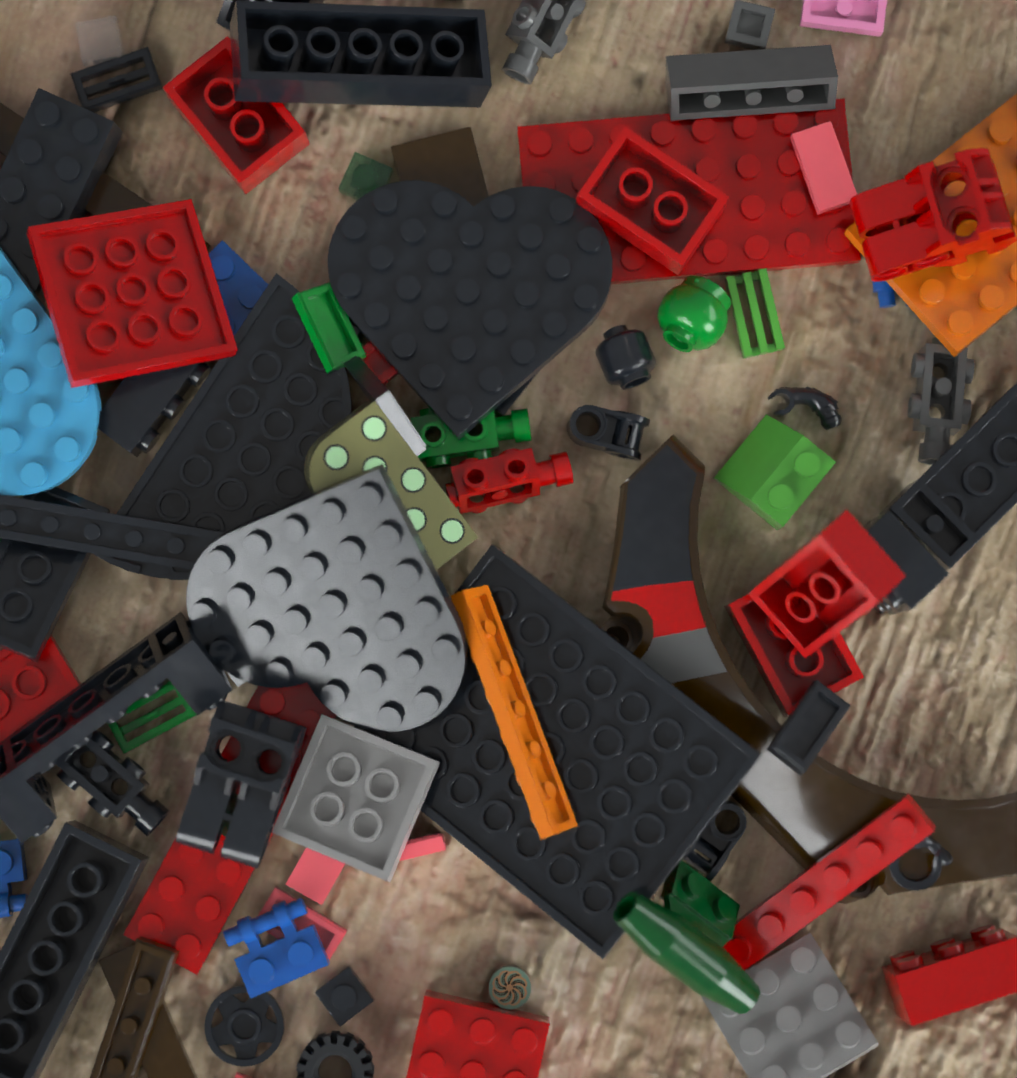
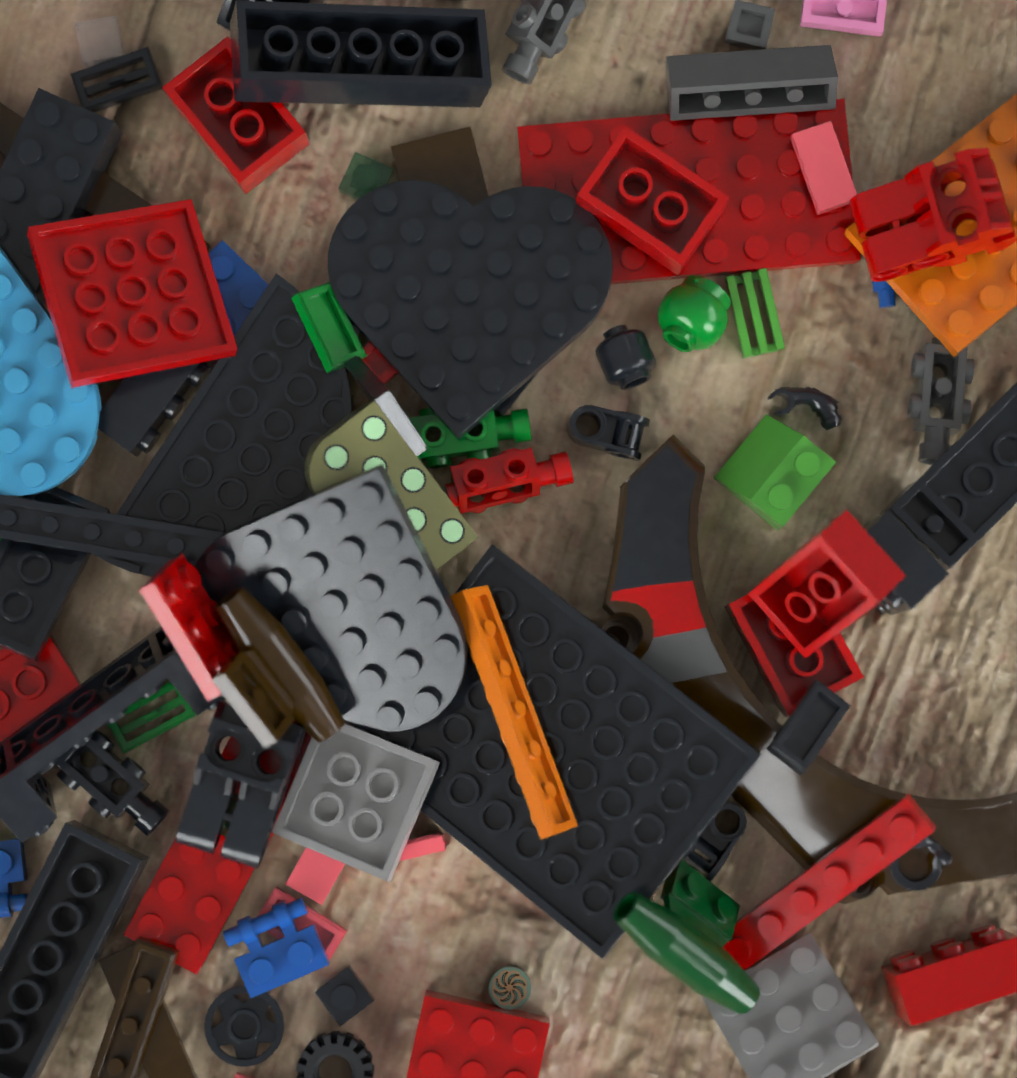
none -> red plate [139,553,238,701]
none -> dark brown plate [212,587,345,748]

